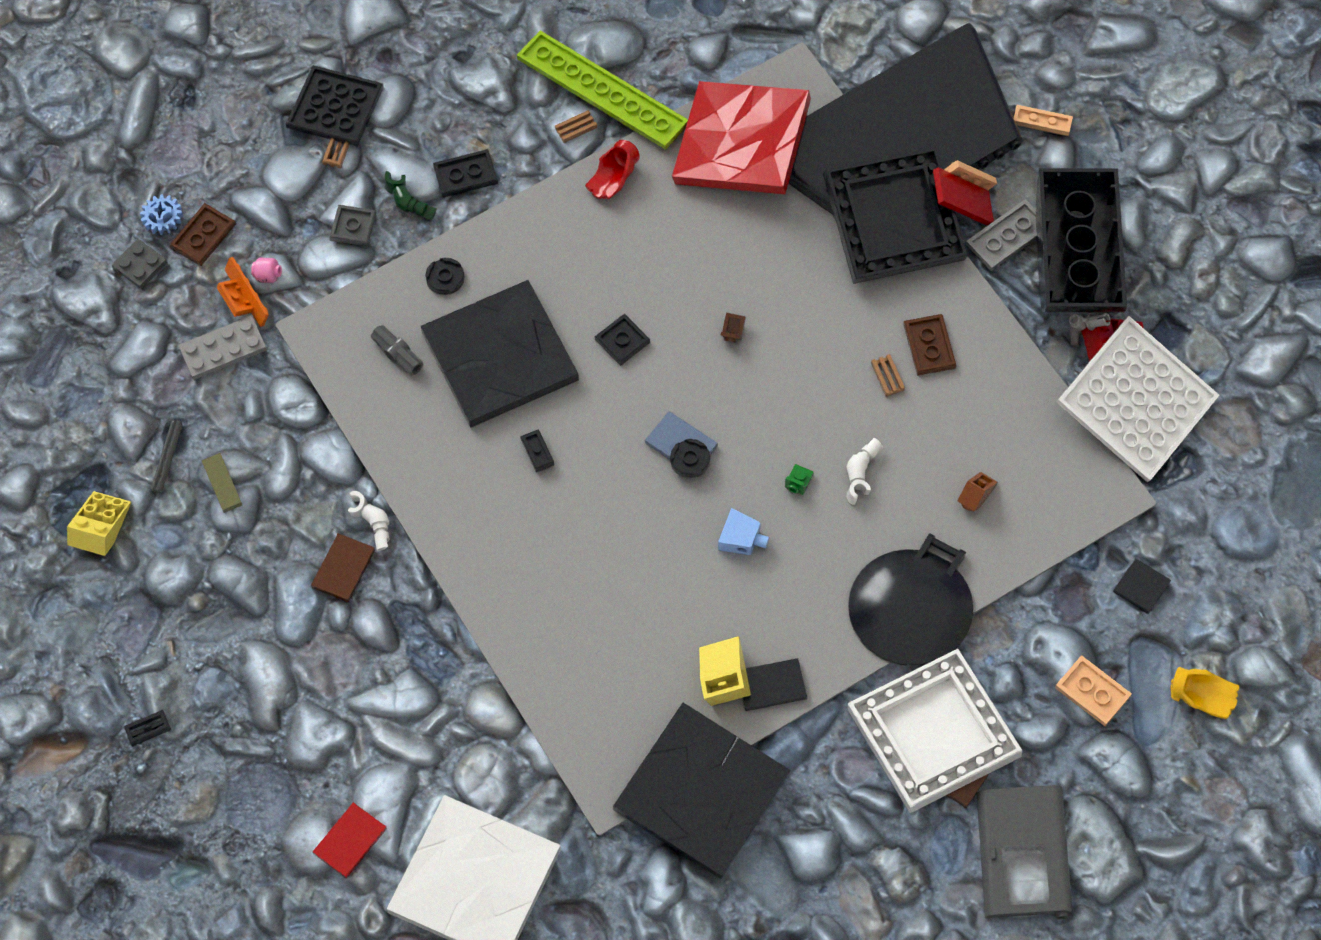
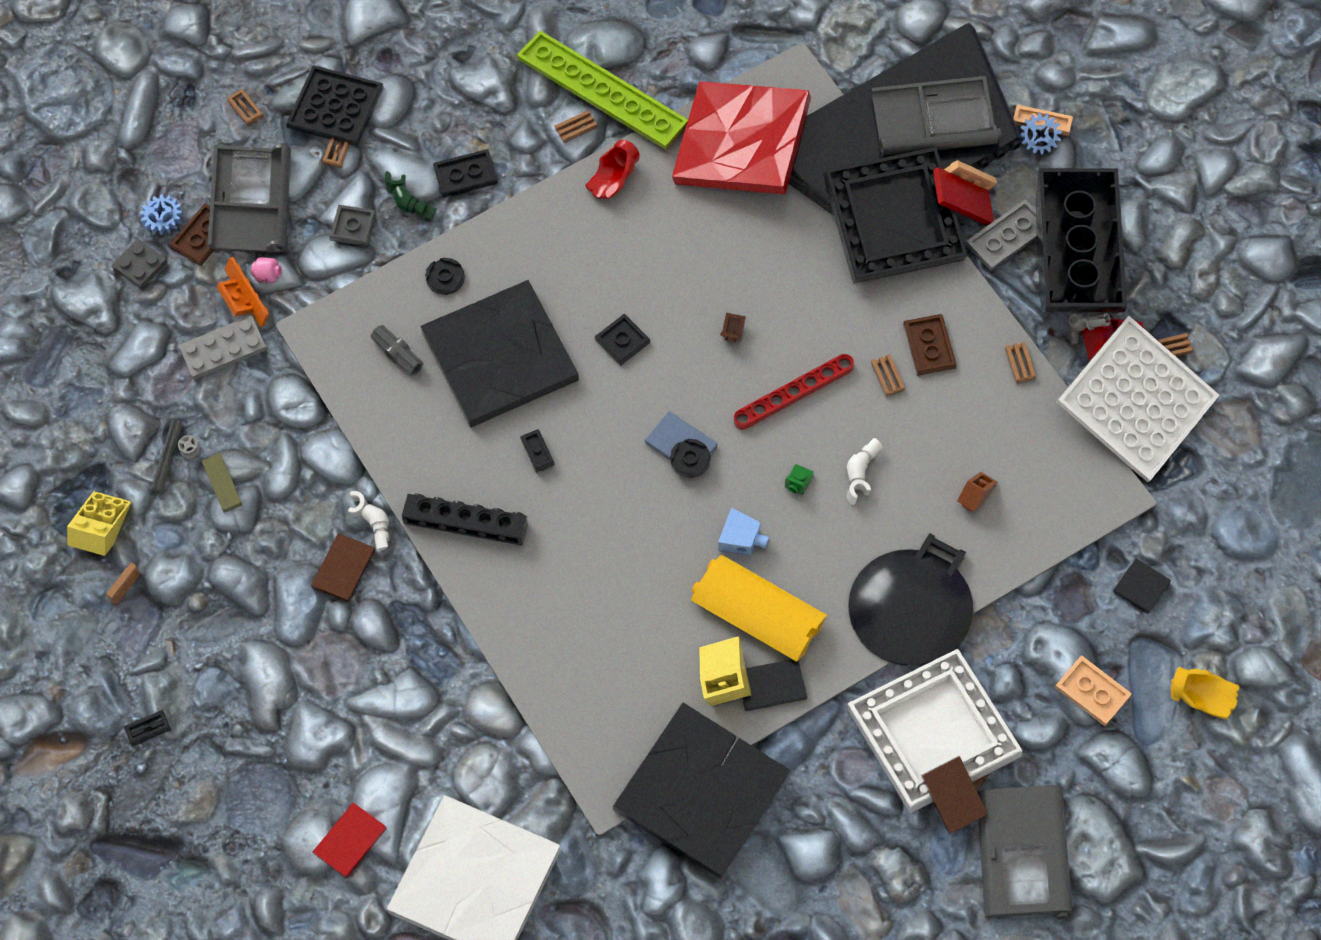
none -> medium nougat tile [106,562,141,606]
none -> light grey wheel [178,435,201,460]
none -> dark grey piece [208,143,291,253]
none -> medium nougat tile [227,89,264,127]
none -> black brick [402,493,528,546]
none -> yellow cylinder [691,555,827,662]
none -> red beam [734,354,854,430]
none -> dark grey piece [872,76,1001,157]
none -> reddish brown tile [921,756,987,834]
none -> medium nougat tile [1005,341,1036,383]
none -> light blue gear [1021,112,1062,154]
none -> medium nougat tile [1157,333,1193,357]

